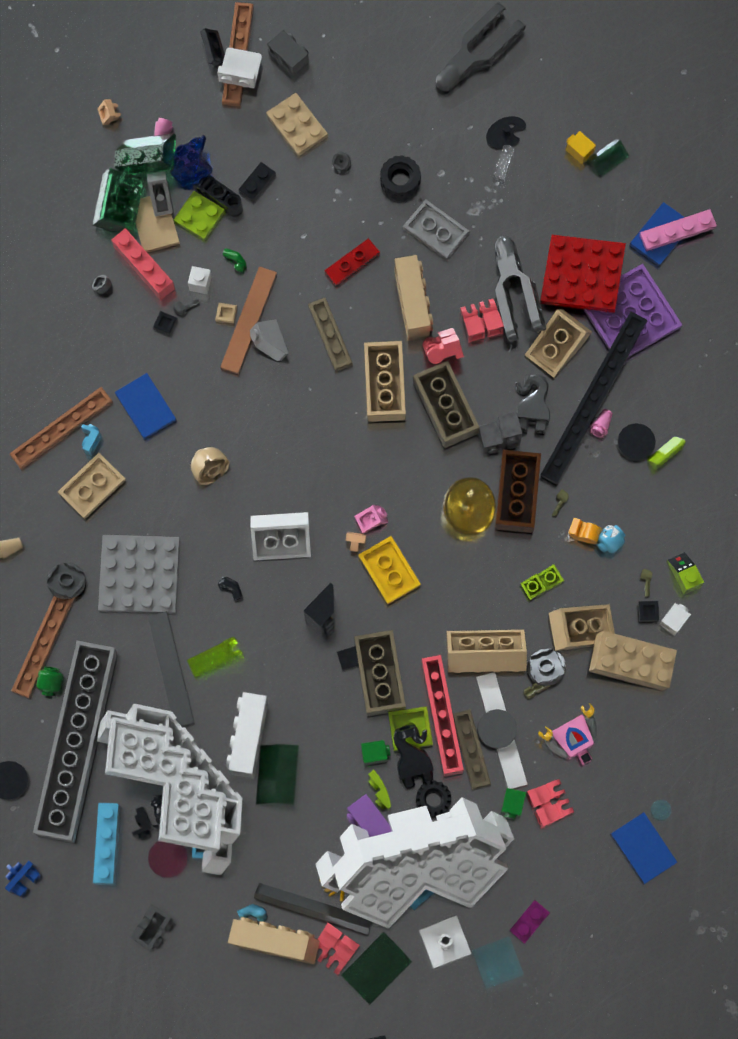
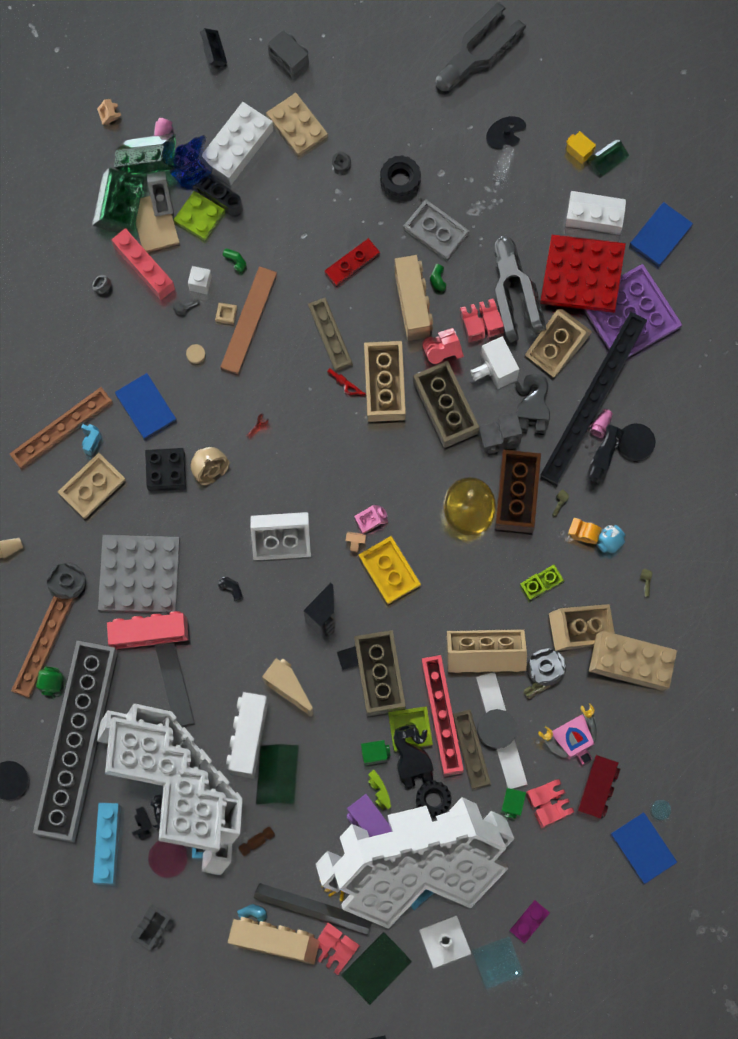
blue hips [5,861,41,897] -> none
black tile [153,311,178,336] -> none
clear neon green plate [187,637,244,678] -> none
white bracket [217,48,262,89] -> none
nougat tile [222,2,254,106] -> none
black plate [238,162,276,202] -> none
light grey slope [250,319,288,361] -> none
black plate [638,601,659,622] -> none
bright pink plate [640,209,717,251] -> none
lime slope [647,437,686,470] -> none
white brick [659,603,691,636] -> none
lime slope [667,552,704,595] -> none
none -> coral brick [107,611,189,649]
none -> black brick [145,448,186,491]
none -> tan tile [186,344,205,364]
none -> white brick [199,102,274,186]
none -> reddish brown axle [238,826,275,856]
none -> clear red hand [246,414,269,438]
none -> tan slope [262,658,314,717]
none -> red hand [327,368,366,395]
none -> green arm [430,264,447,292]
none -> white brick [470,336,519,390]
none -> white slope [565,191,626,235]
none -> dark red brick [577,755,620,821]
none -> black hips [588,425,624,484]

